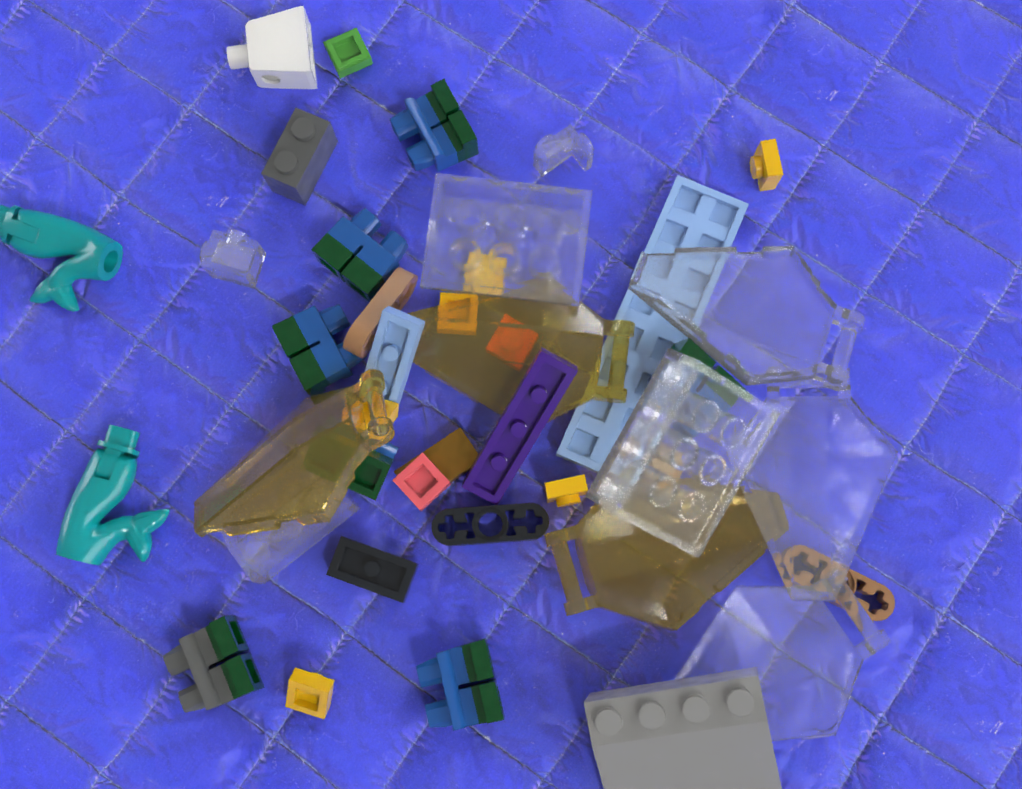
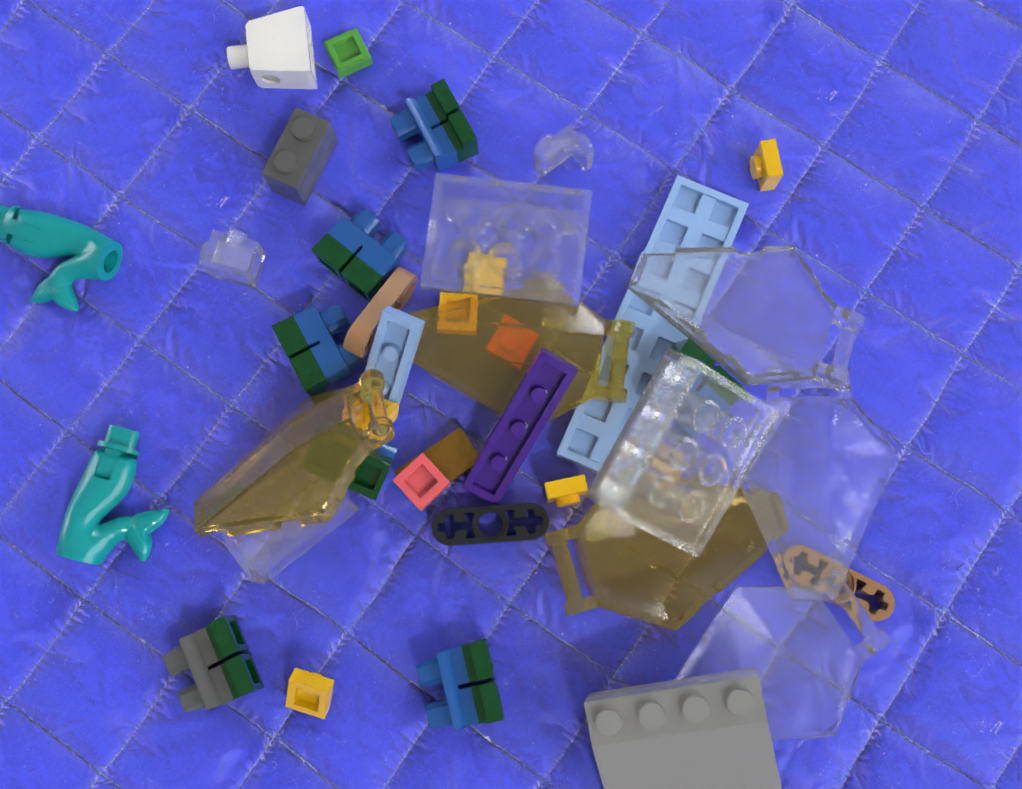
black plate [326,536,419,603] -> none

